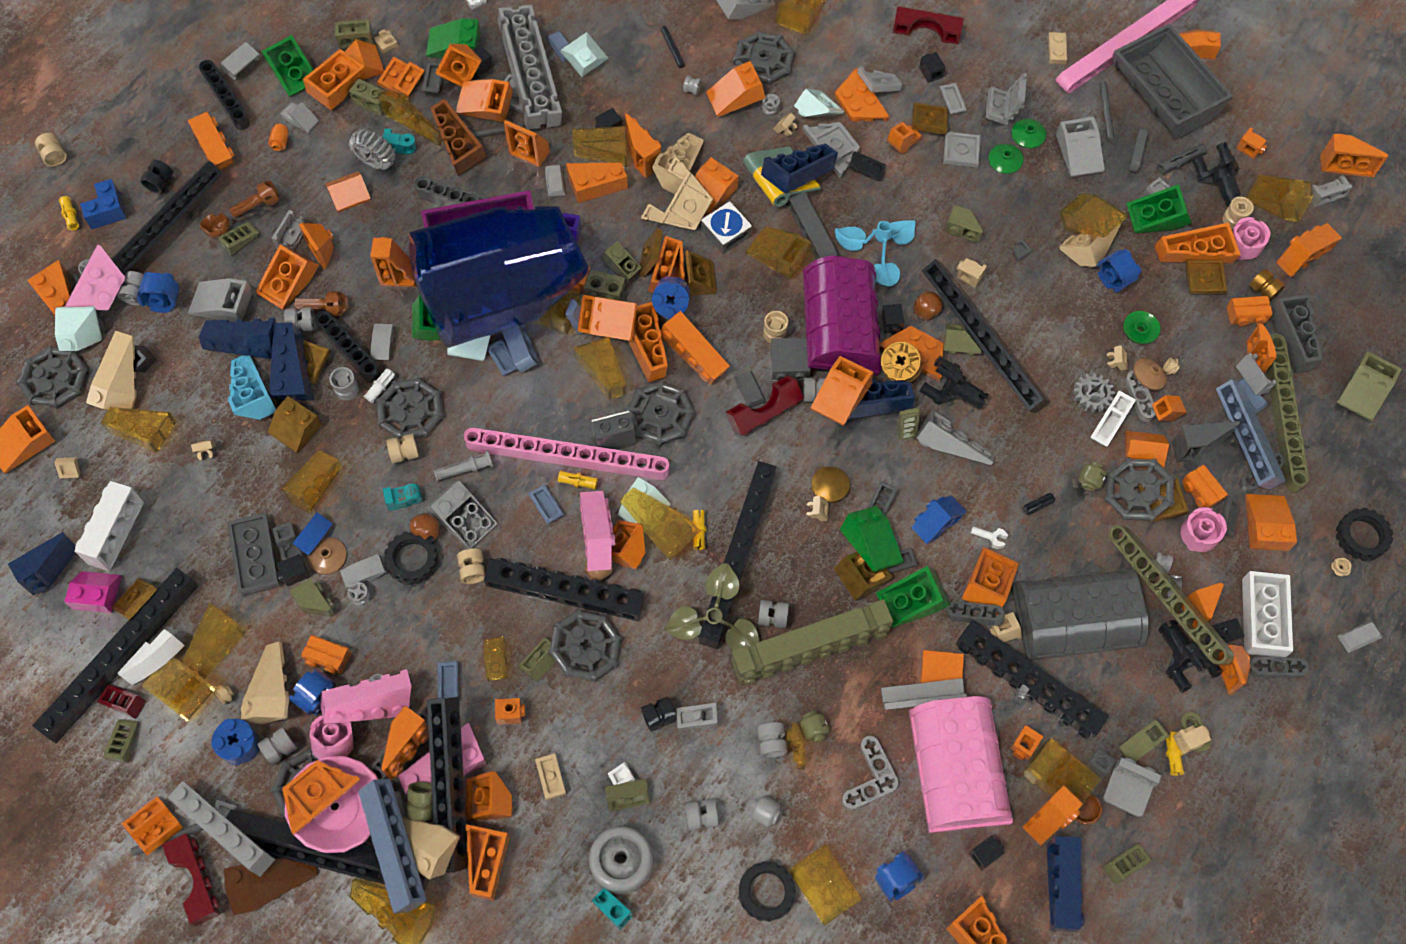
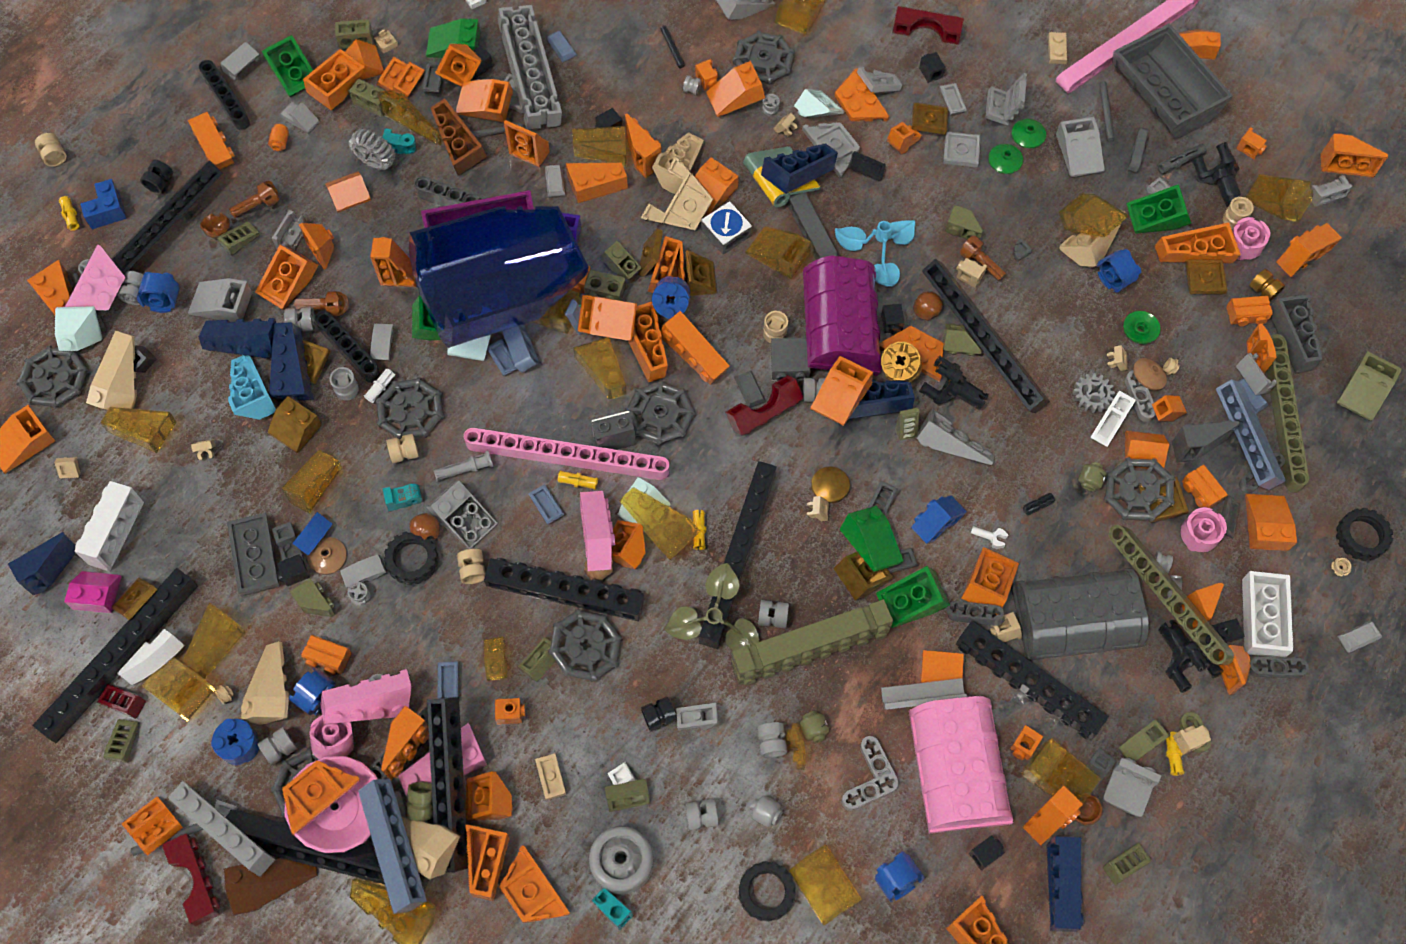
light aqua slope [560,32,608,77] -> none
none -> orange wing [499,845,570,923]
none -> orange brick [695,59,718,91]
none -> dark orange piece [960,236,1006,281]

